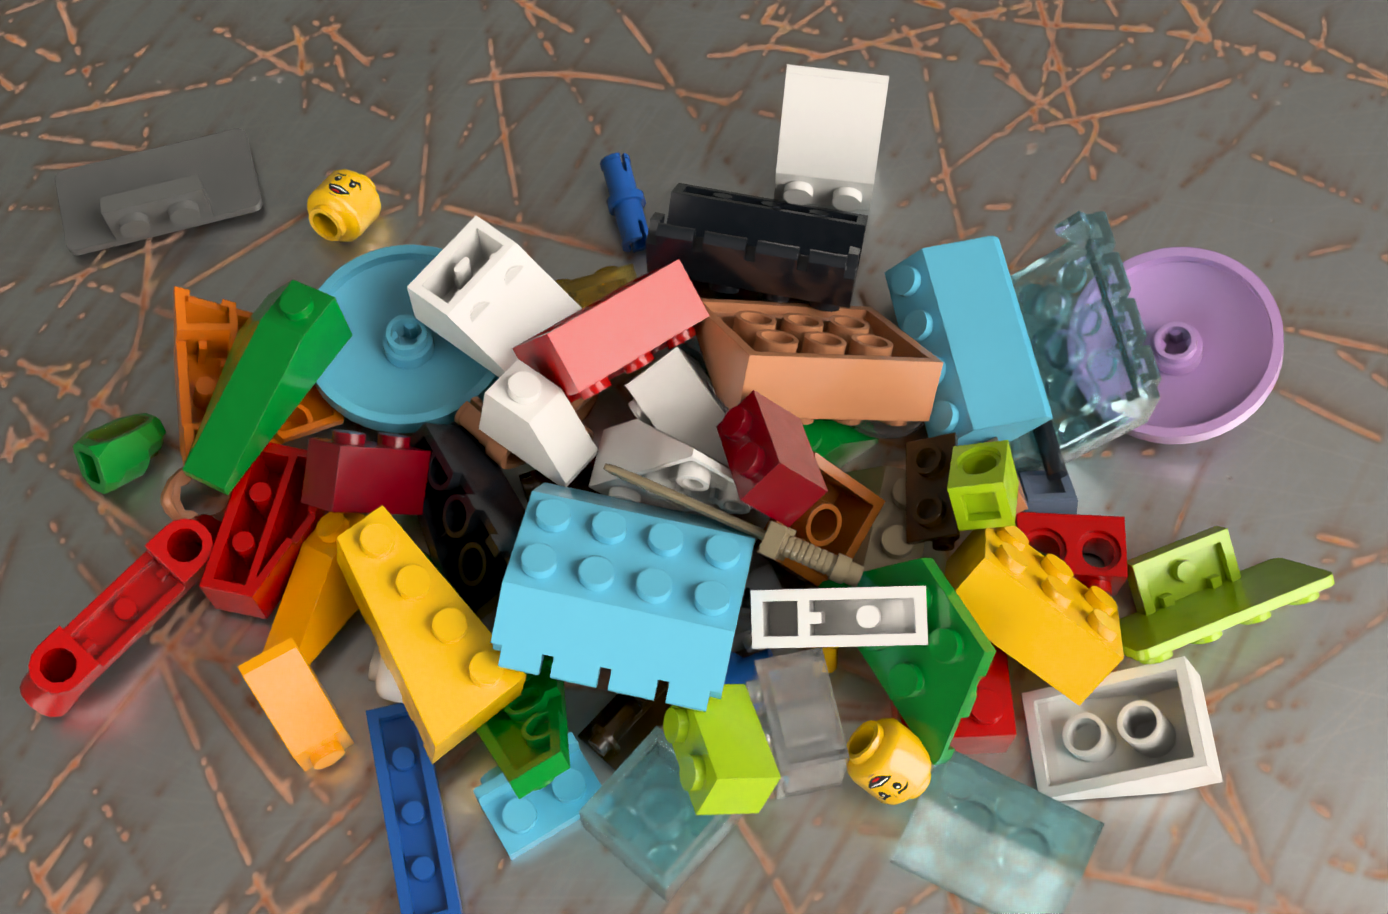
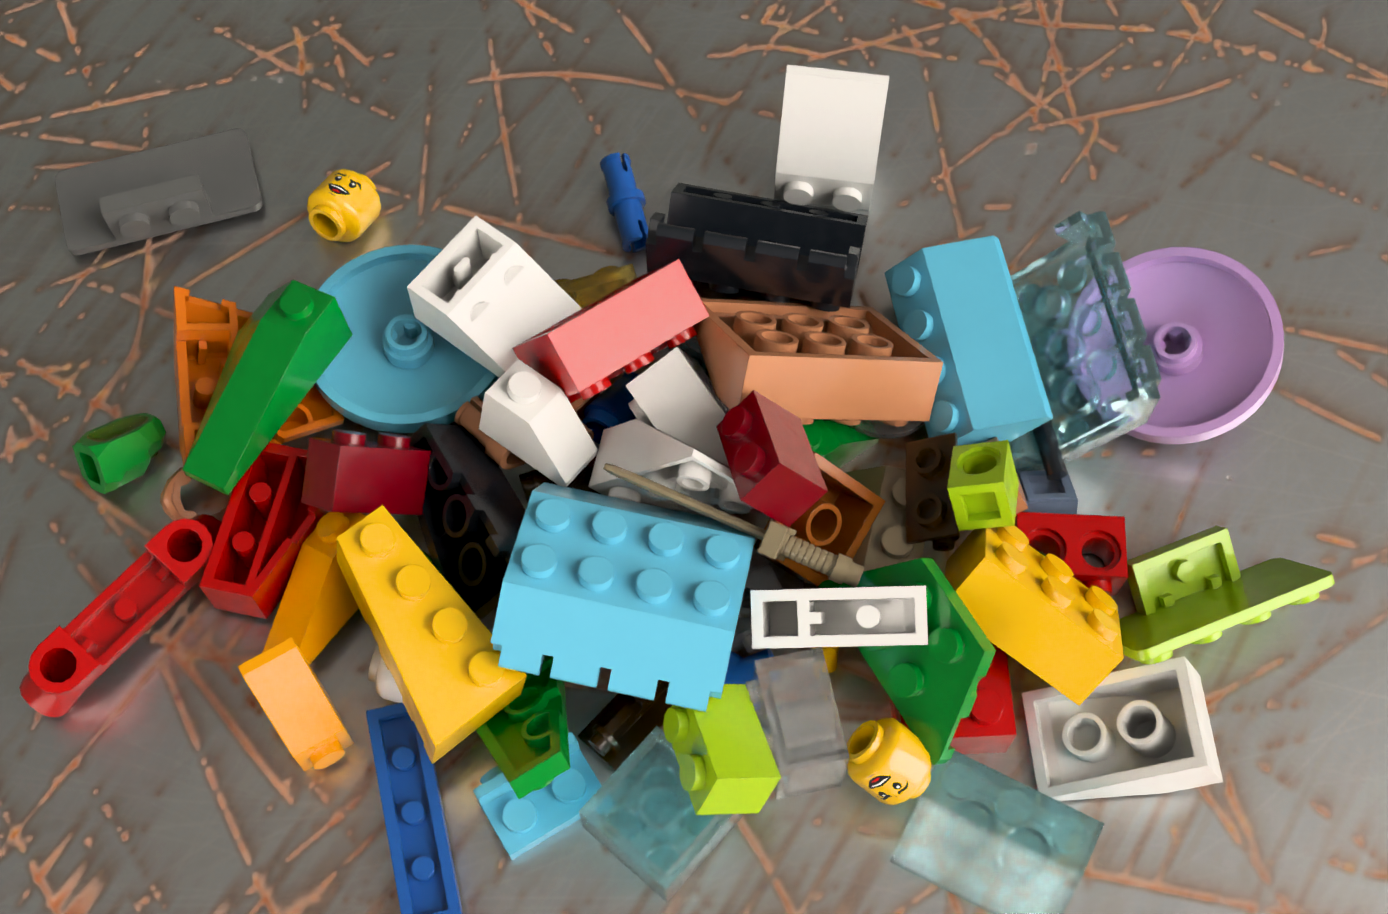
none -> blue cone [582,372,639,444]

